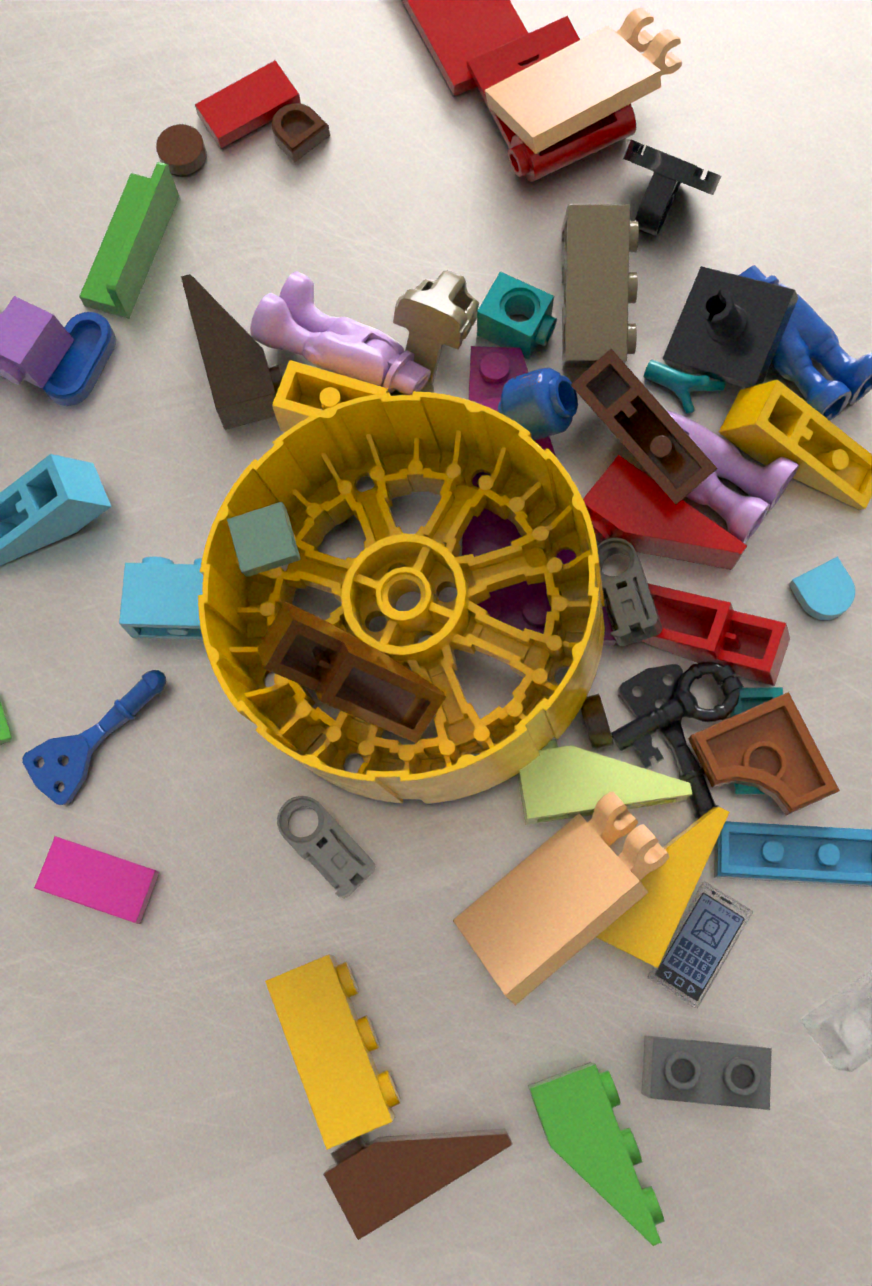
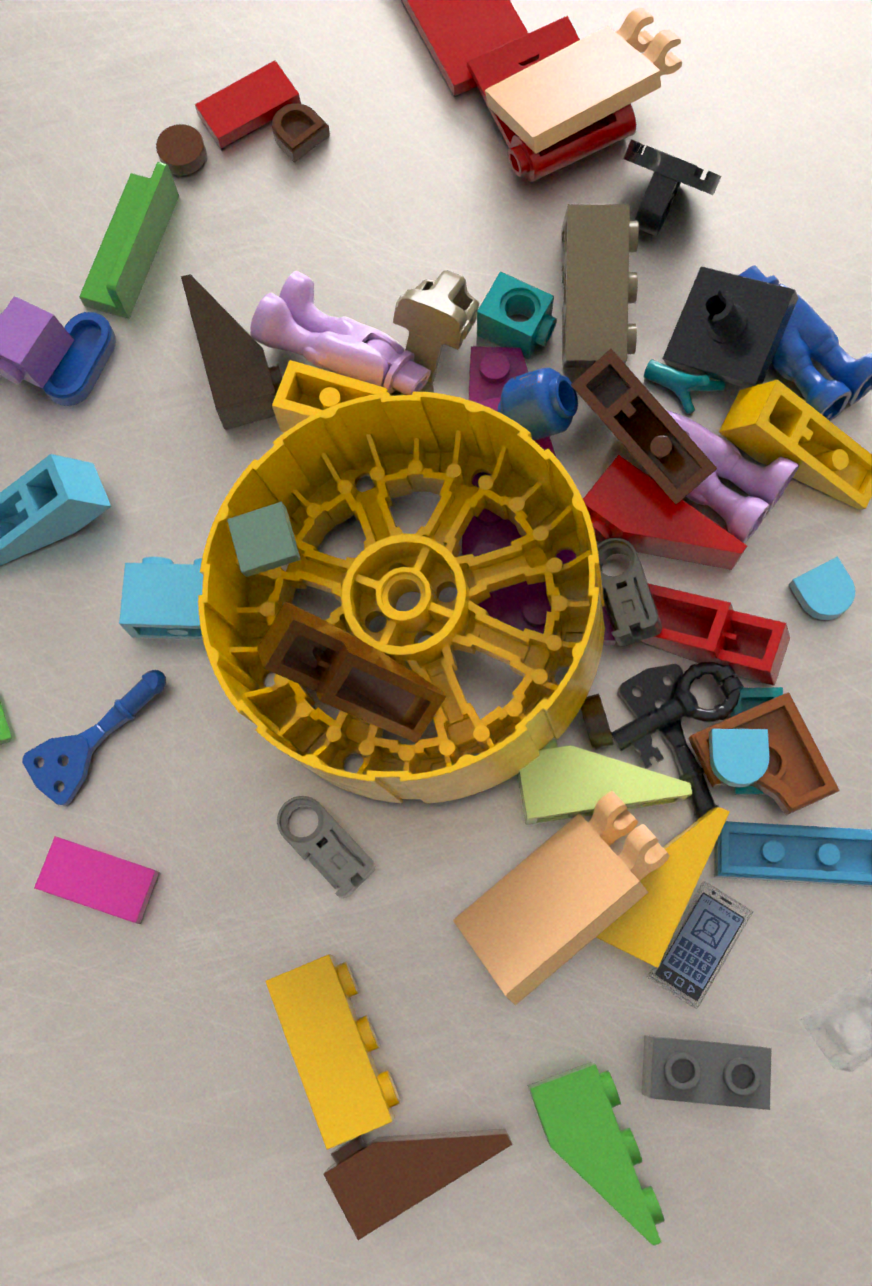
none -> medium azure tile [709,729,769,787]

